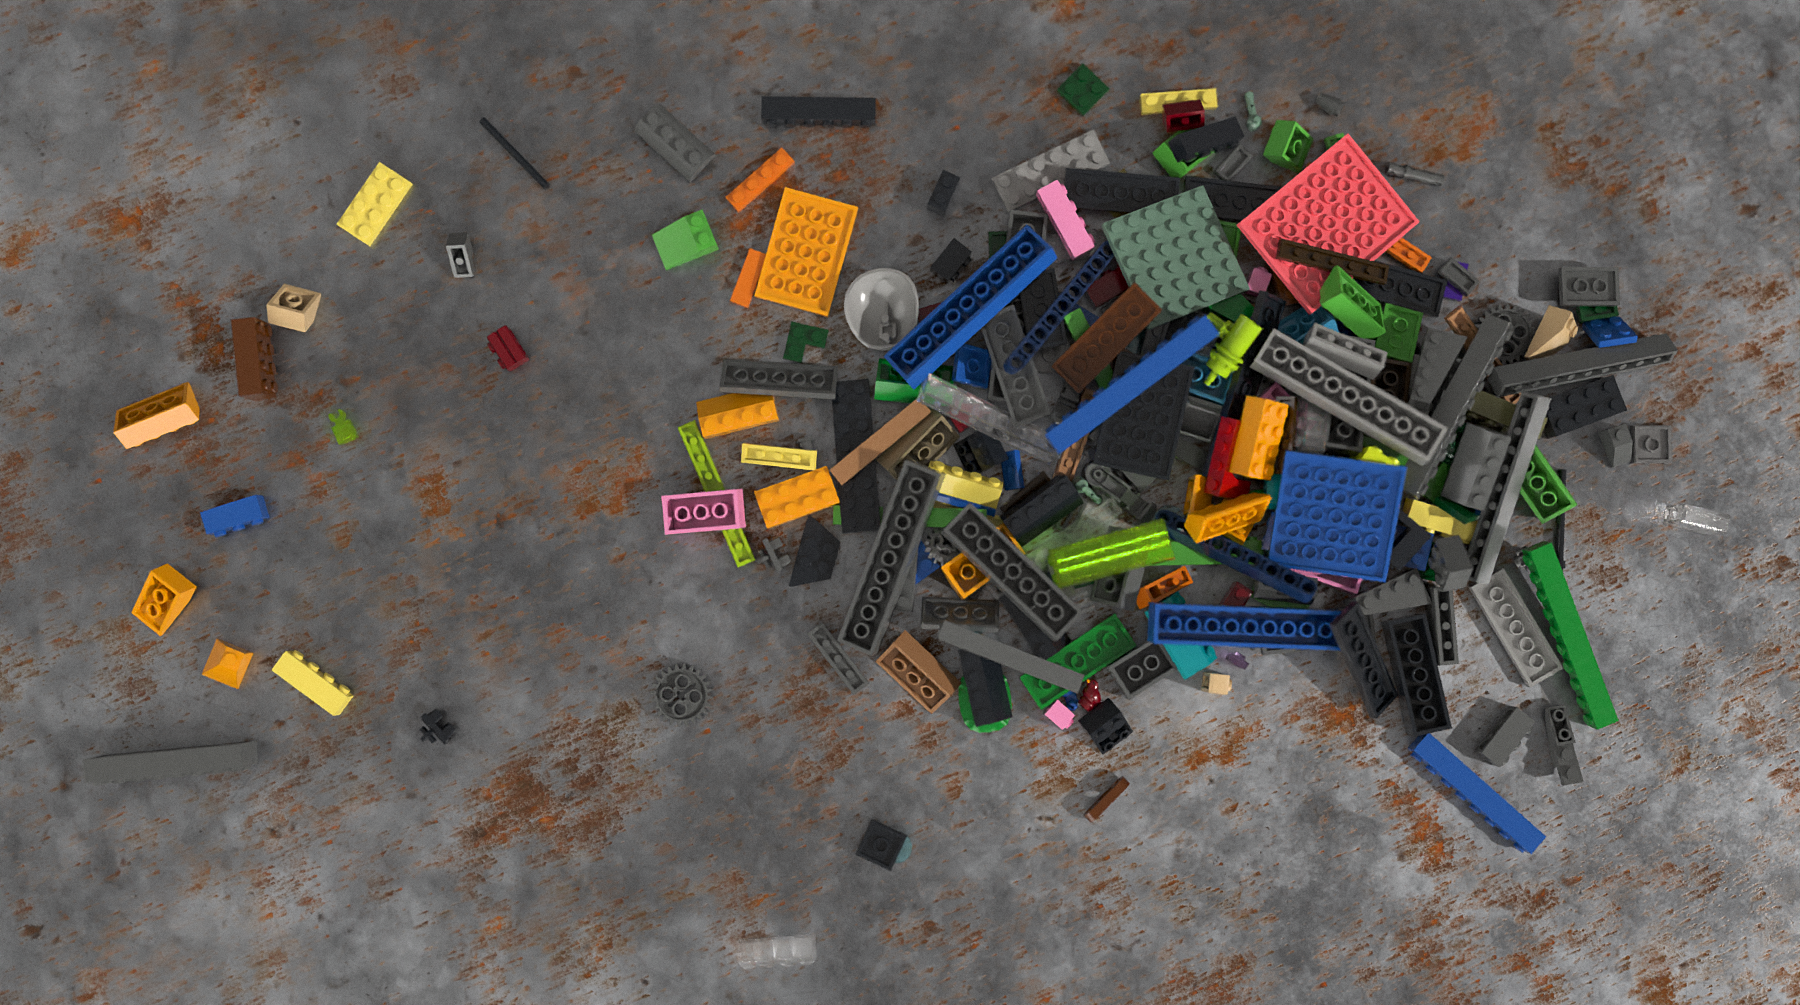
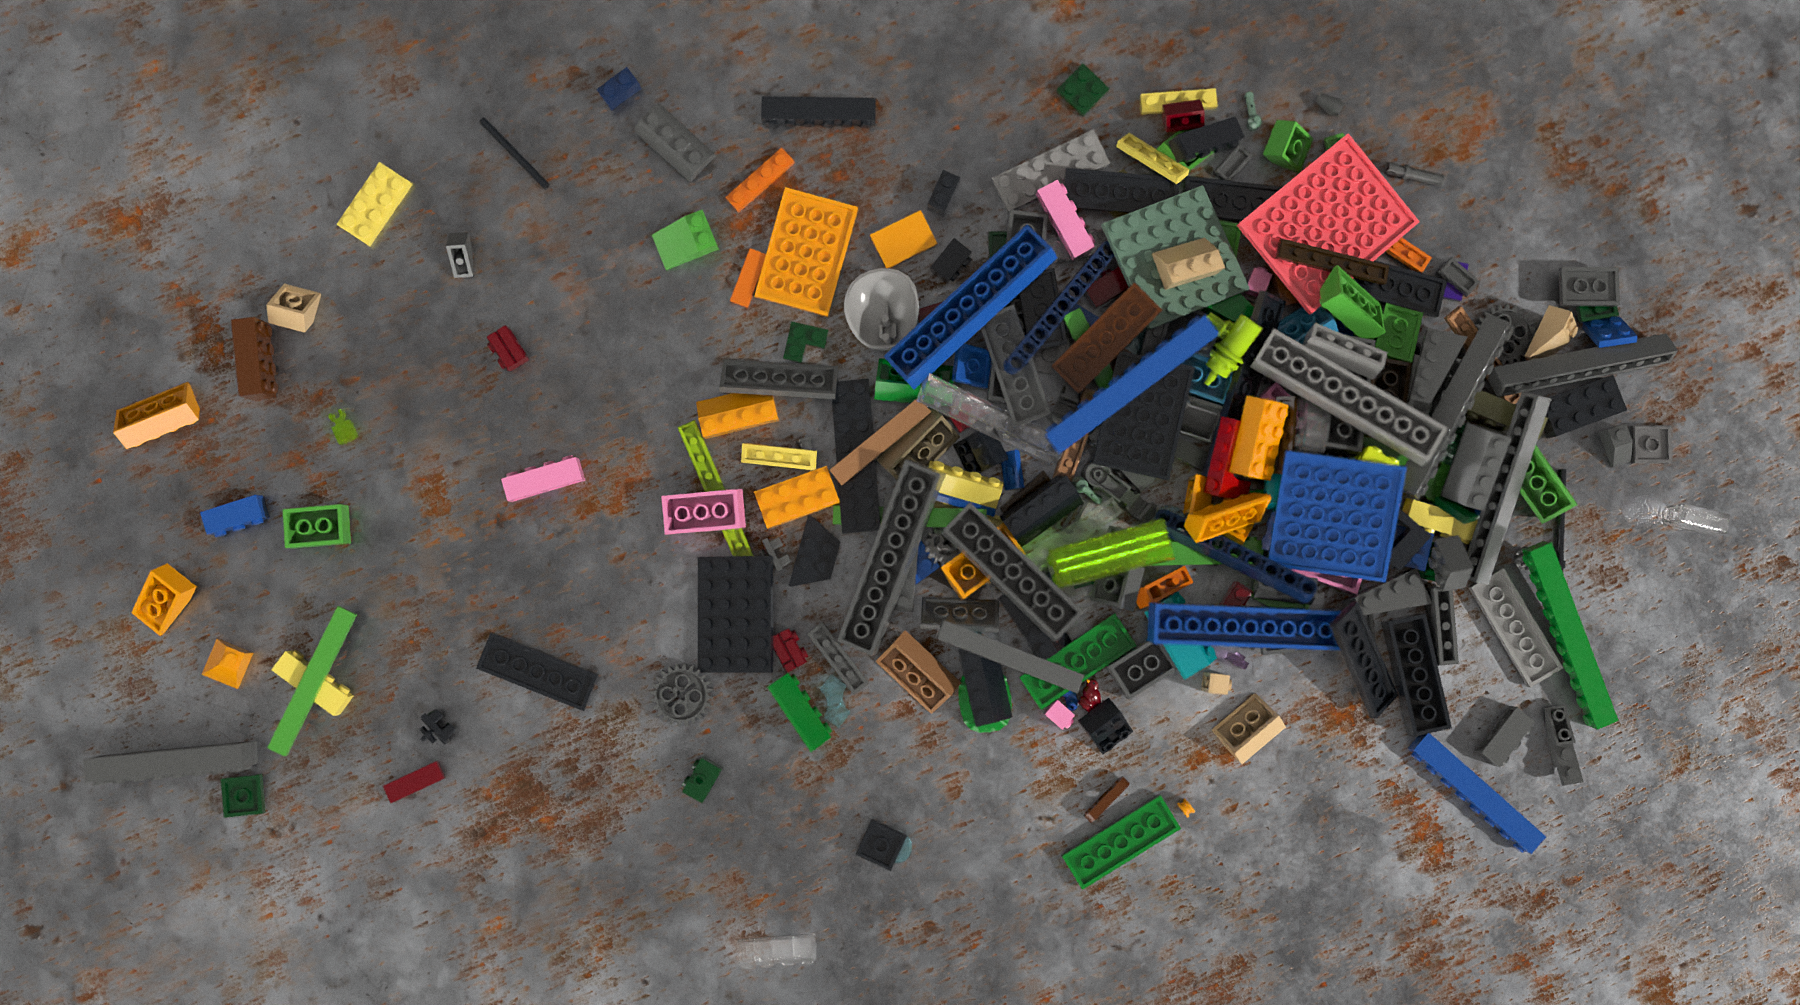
none -> dark green plate [221,774,266,818]
none -> bright green tile [267,606,357,756]
none -> bright green brick [283,504,351,549]
none -> dark red tile [383,761,445,804]
none -> black plate [476,632,599,711]
none -> bright pink brick [501,455,585,502]
none -> dark blue brick [596,67,642,111]
none -> dark green brick [681,756,723,803]
none -> black plate [698,556,773,673]
none -> green slope [768,672,833,752]
none -> dark red brick [773,628,809,673]
none -> clear light blue tile [820,674,851,728]
none -> light orange tile [870,210,938,268]
none -> green plate [1061,794,1181,890]
none -> light yellow plate [1116,133,1189,184]
none -> tan slope [1152,238,1225,290]
none -> light orange bush [1177,798,1195,818]
none -> tan slope [1212,693,1286,764]

